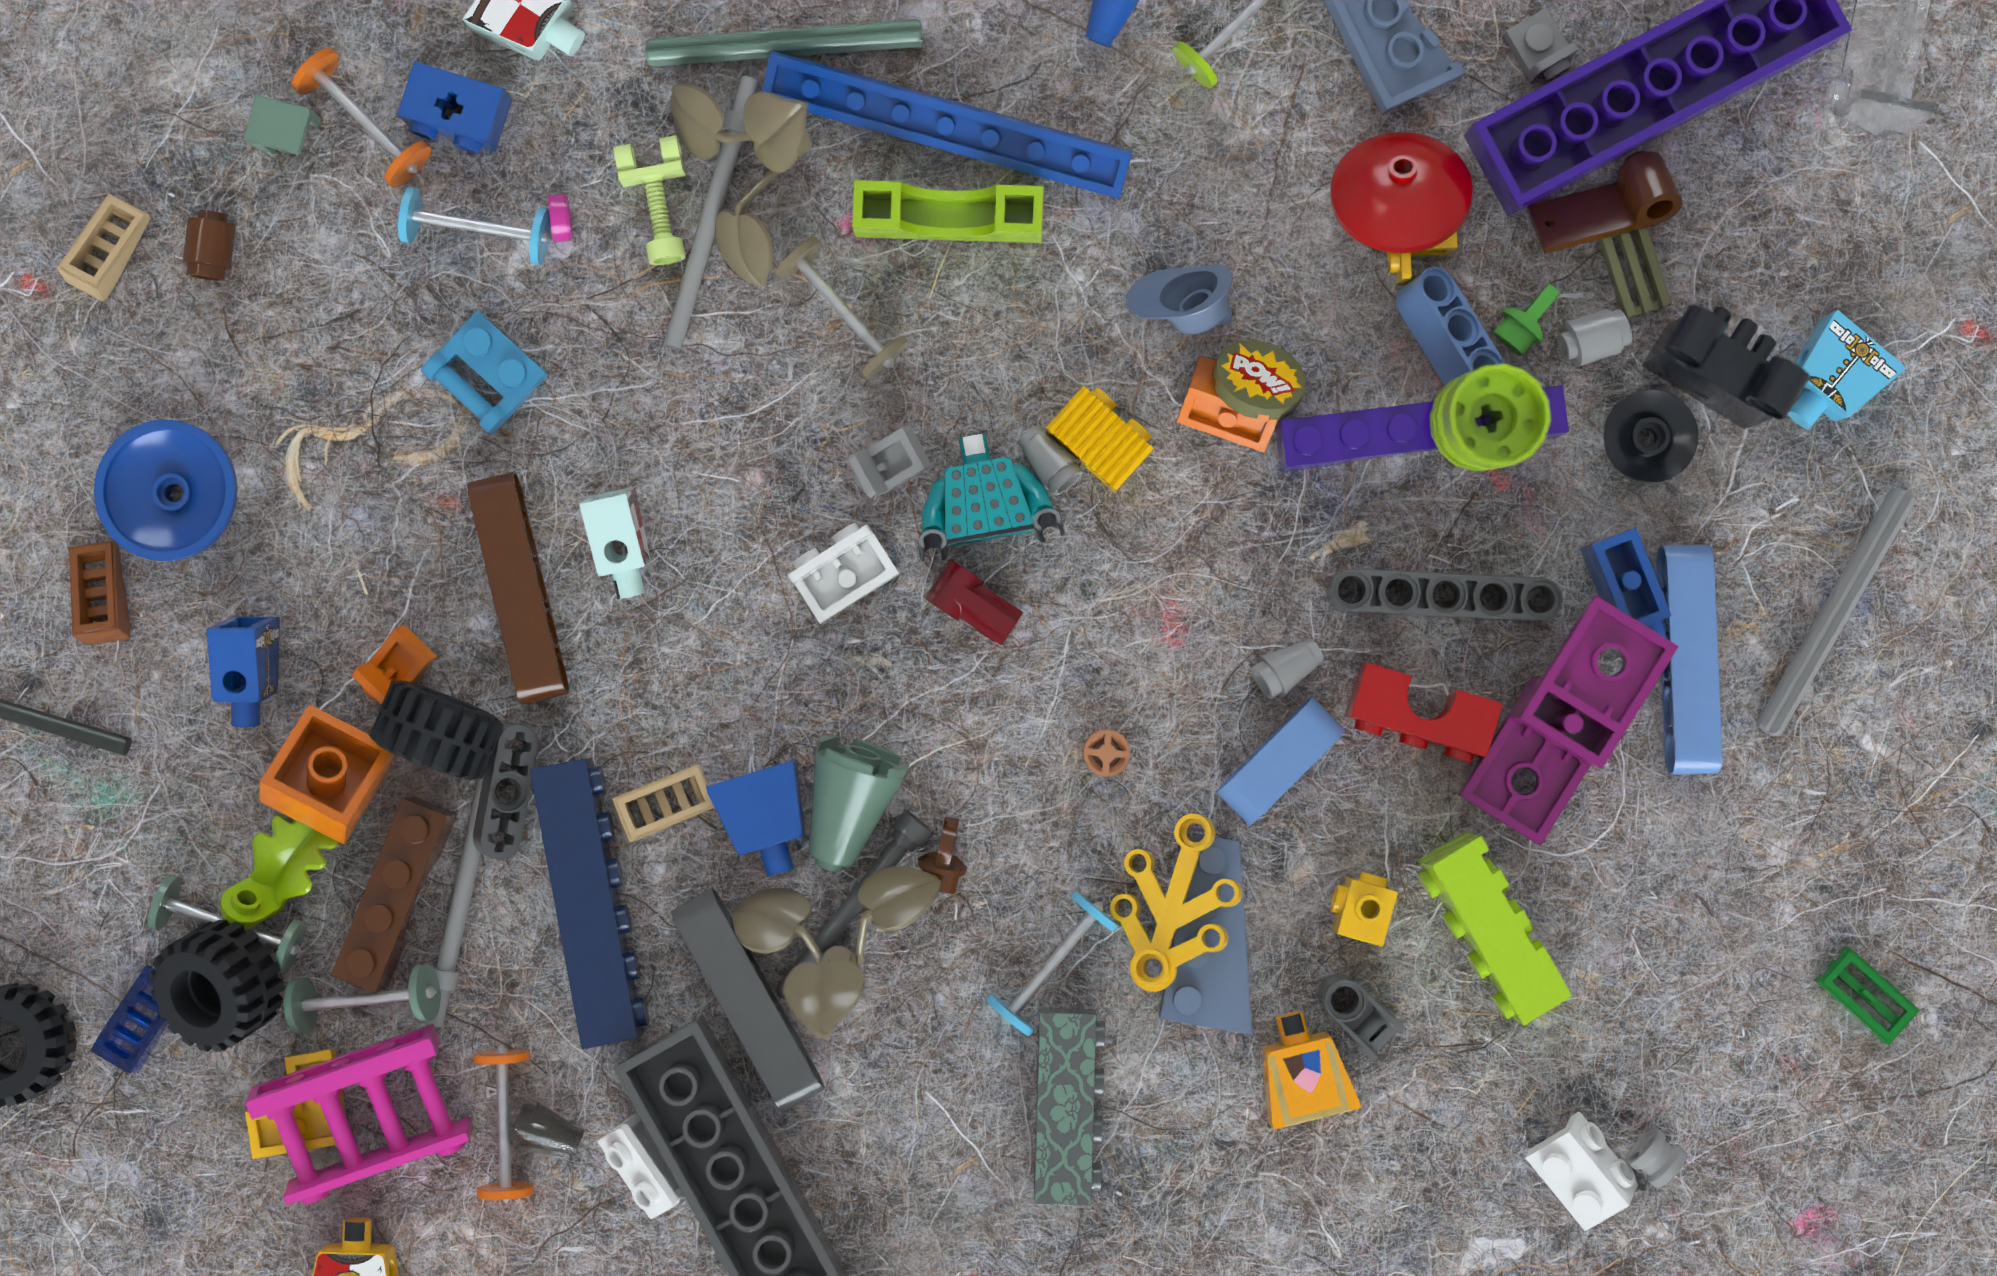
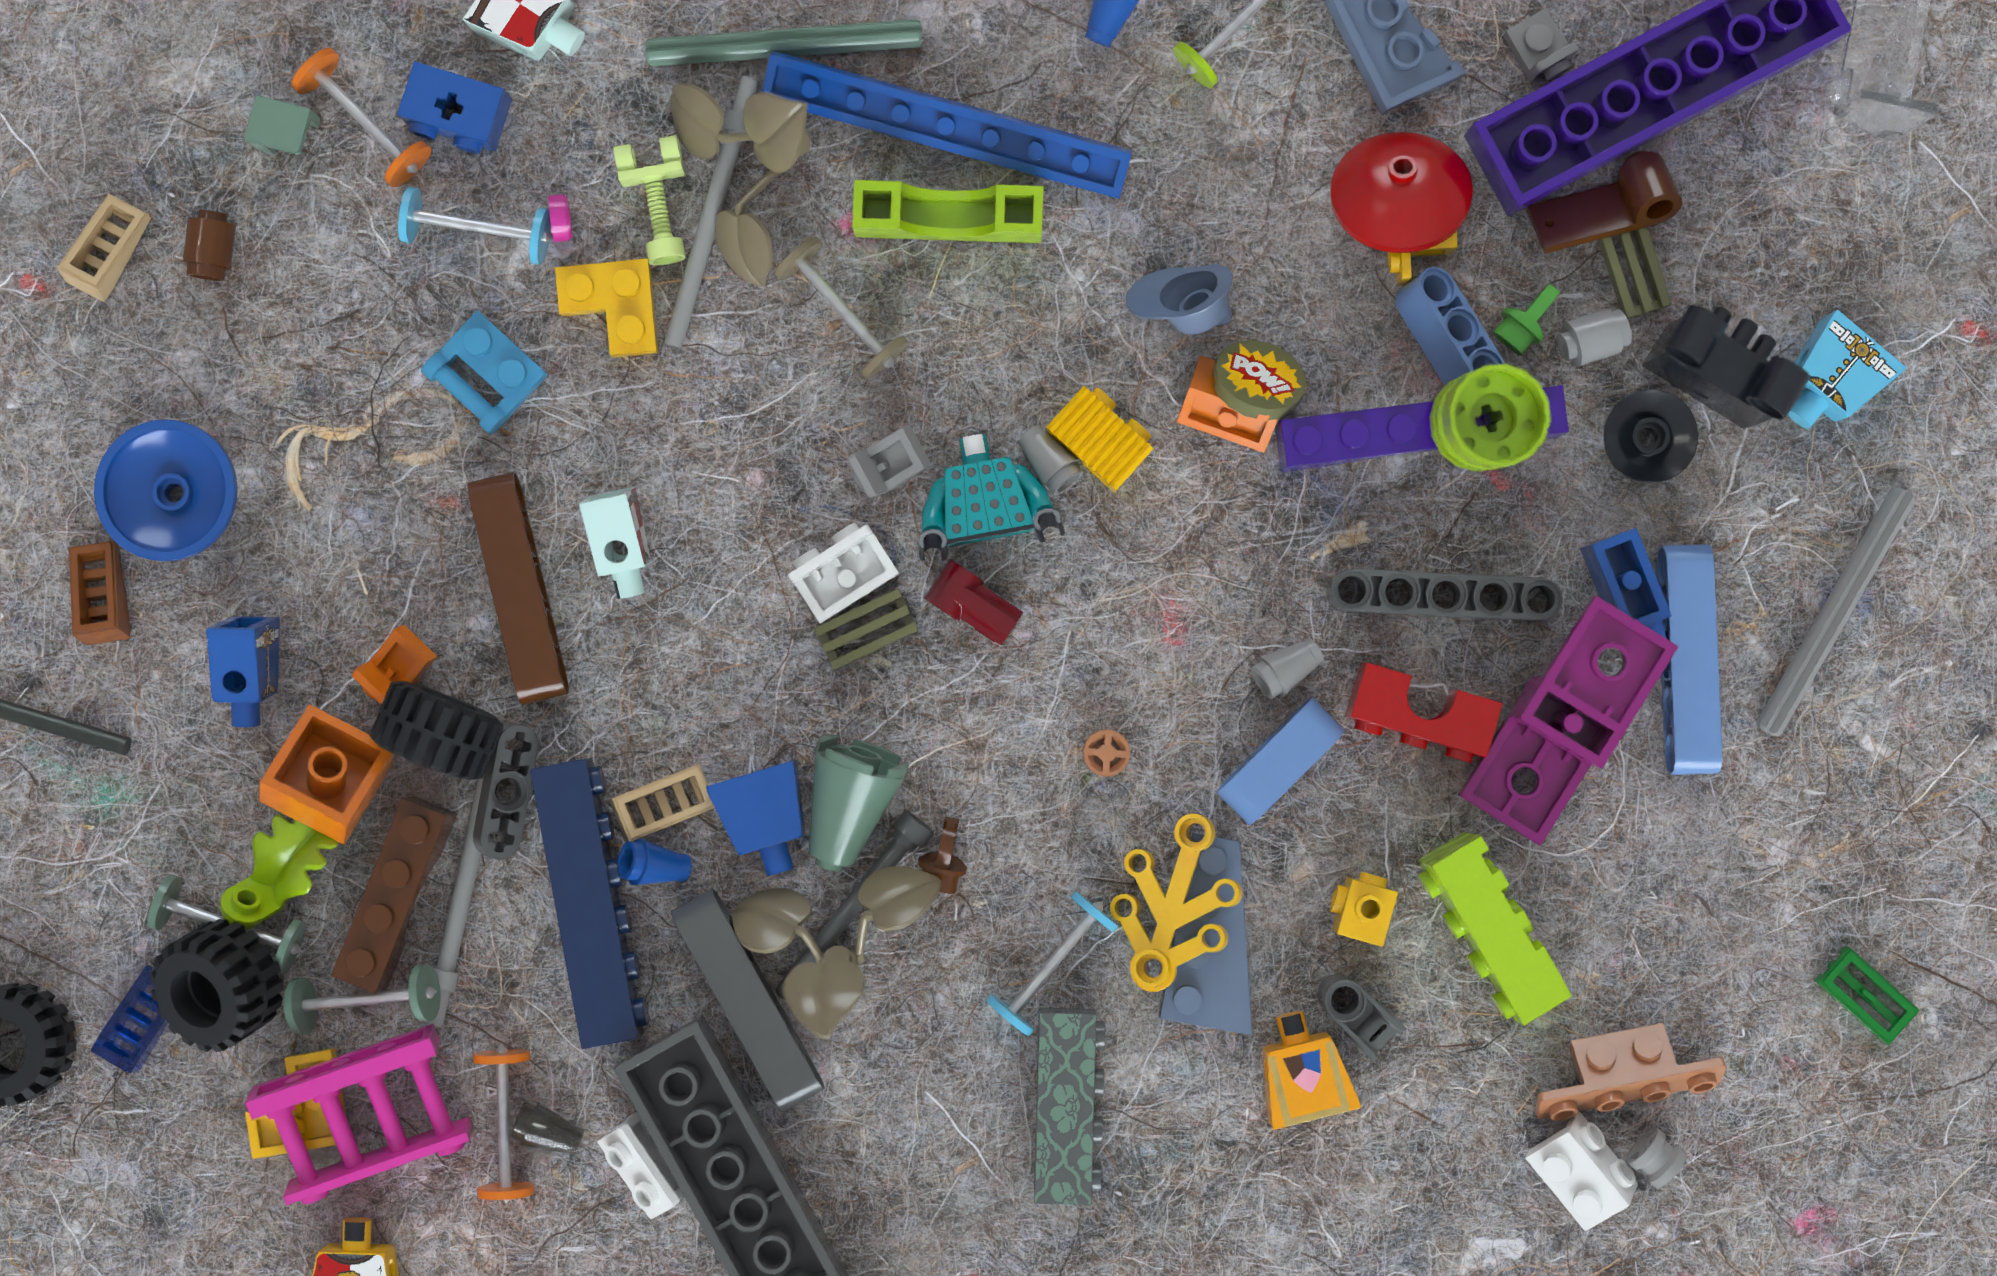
none -> yellow plate [555,258,659,358]
none -> blue cone [617,838,692,885]
none -> olive tile [814,588,919,671]
none -> nougat bracket [1535,1023,1726,1121]

